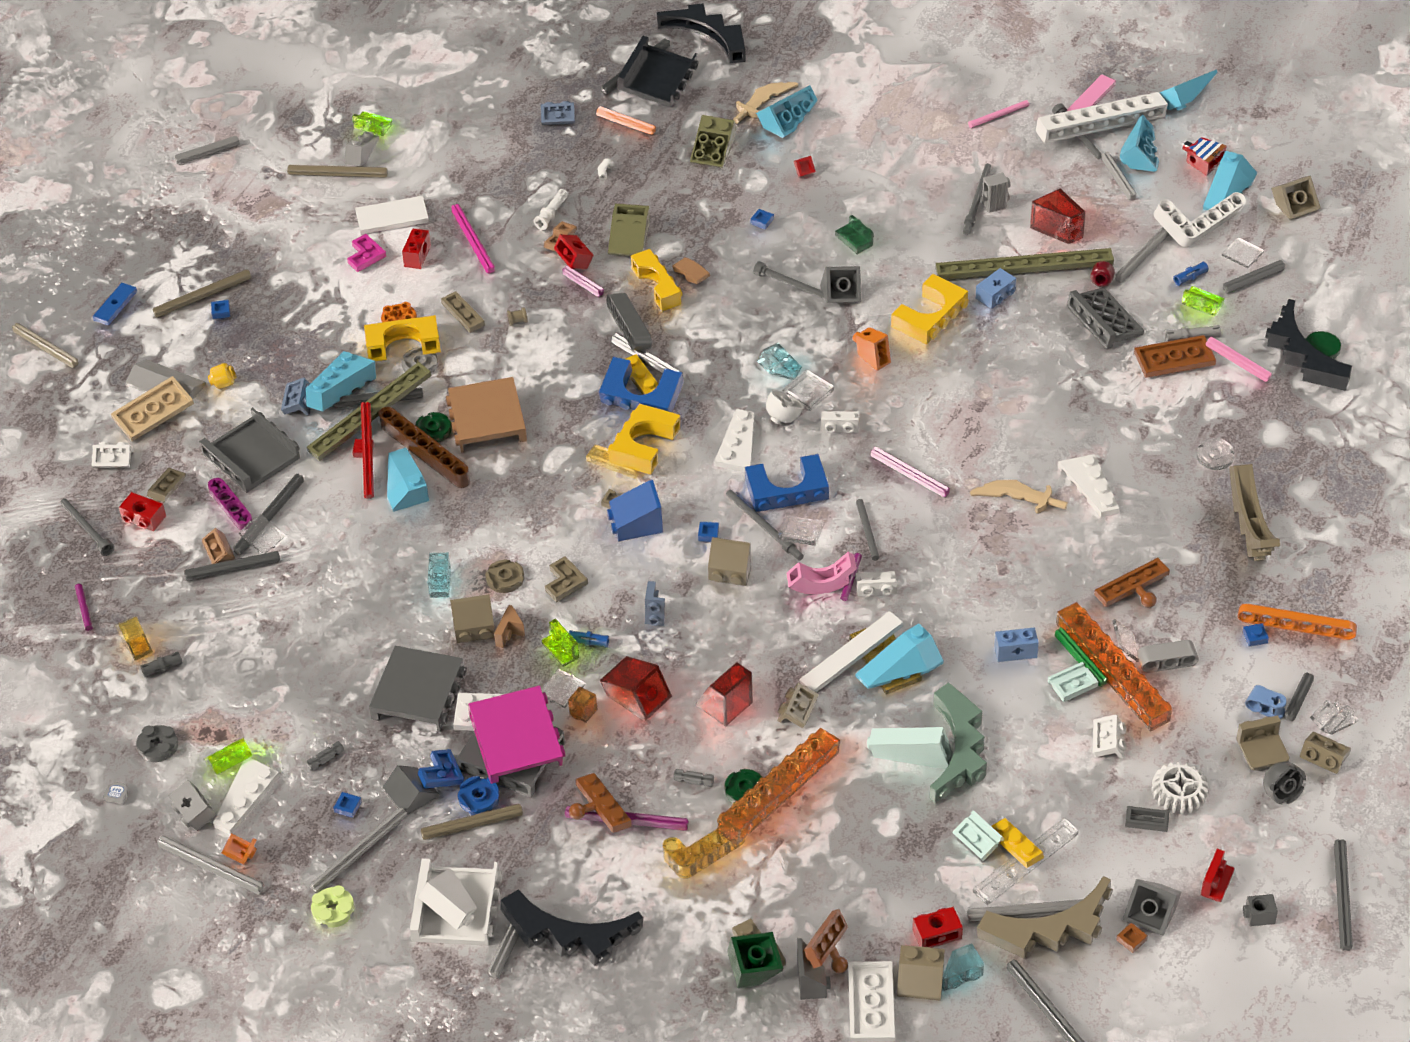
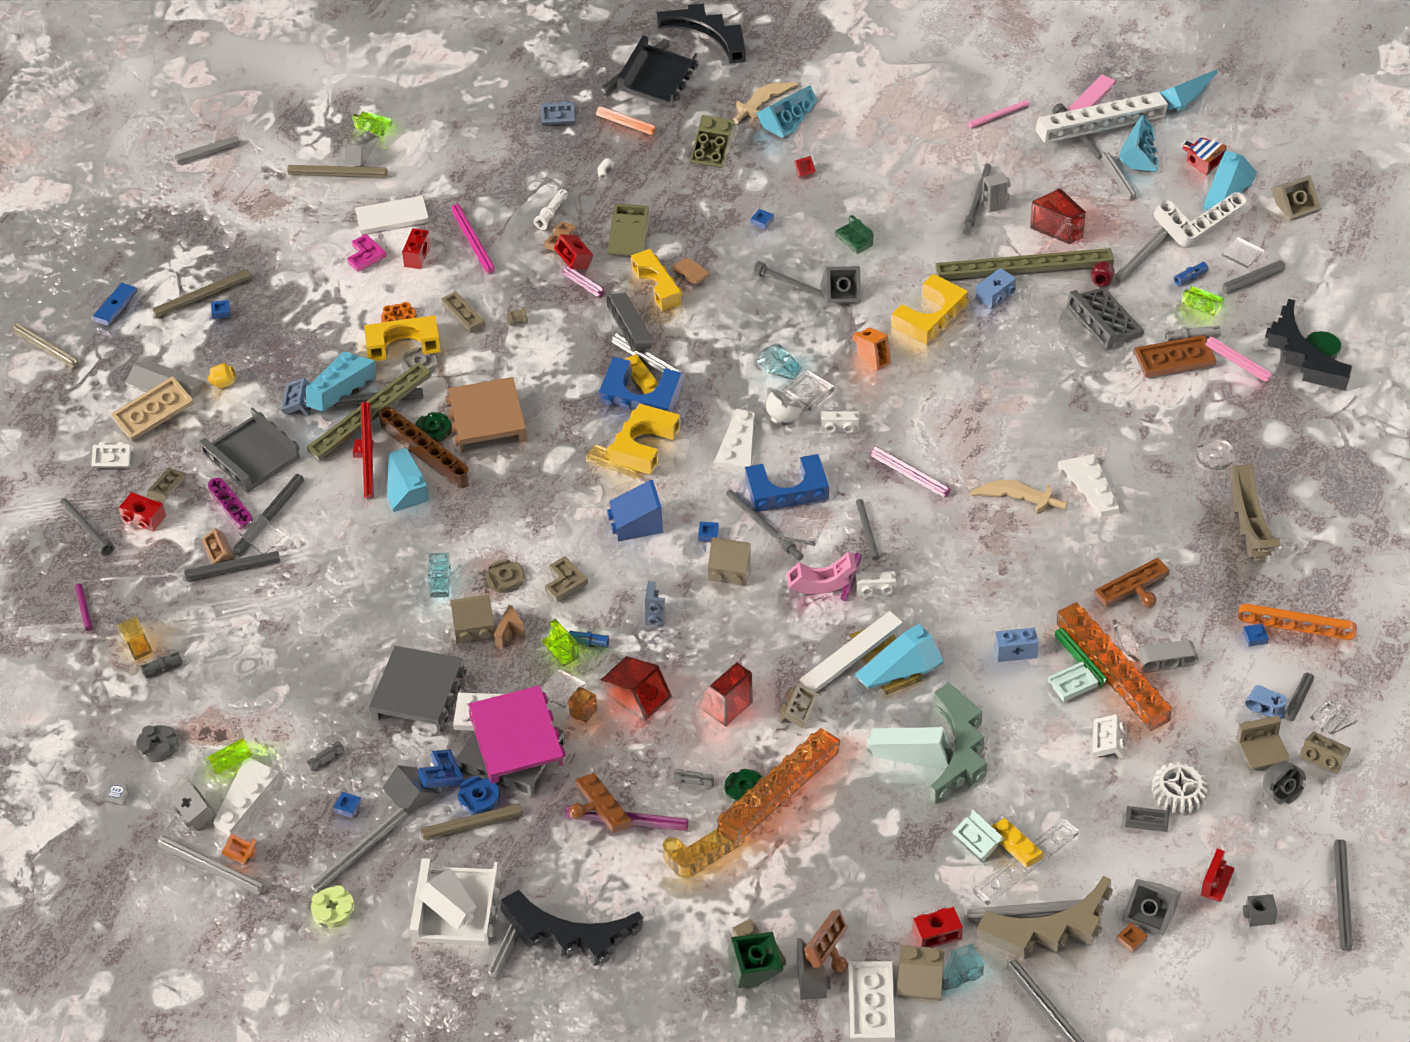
dark tan tile [601,489,618,509] -> none

